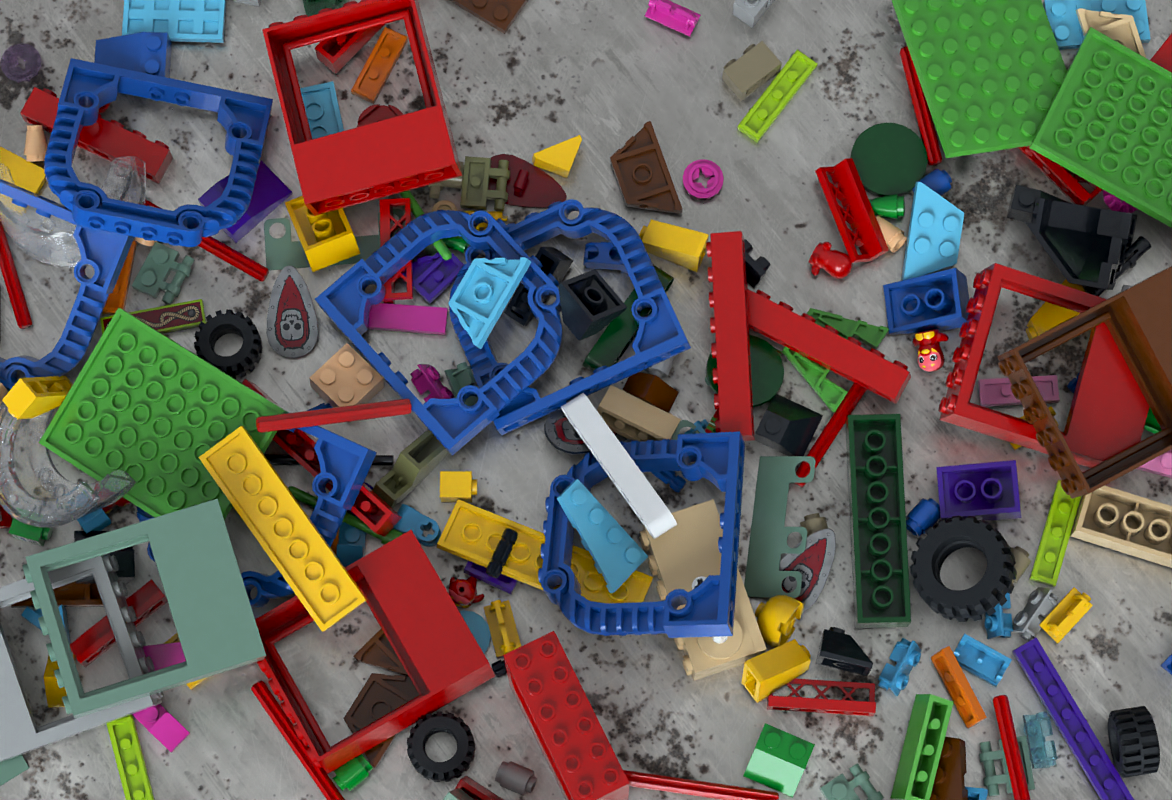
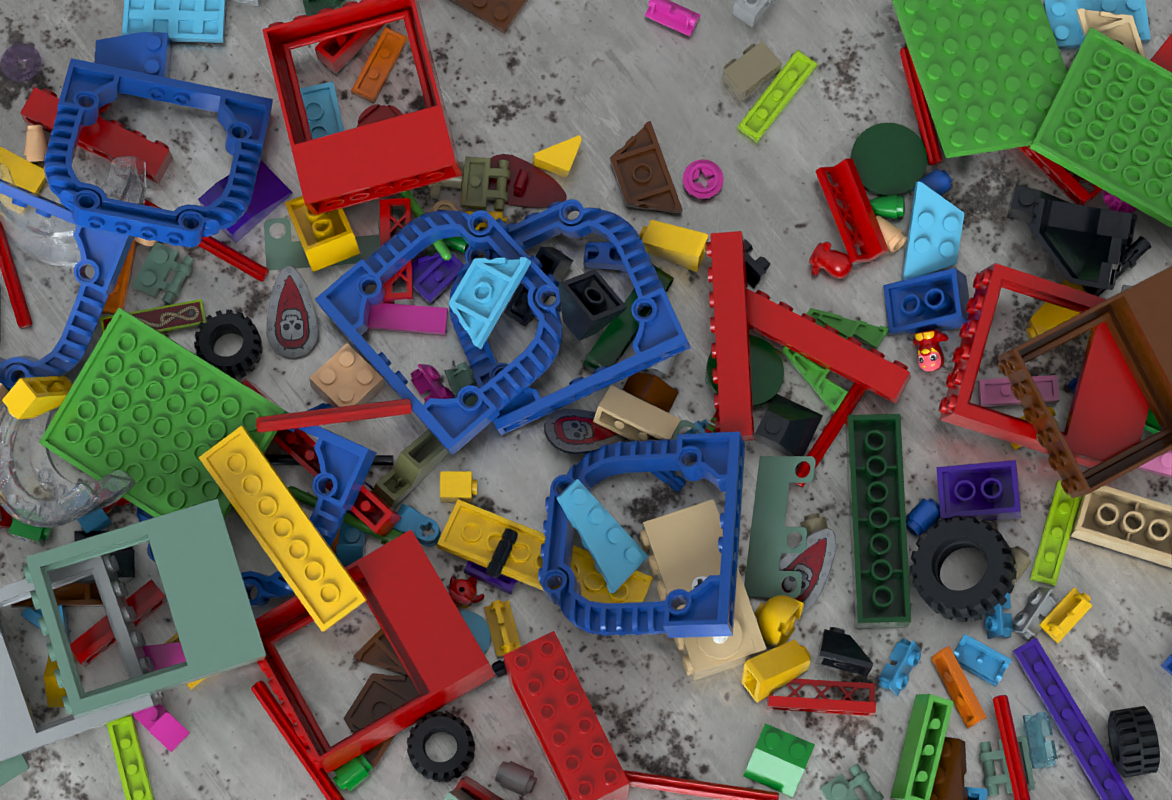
white beam [561,393,677,539] -> none

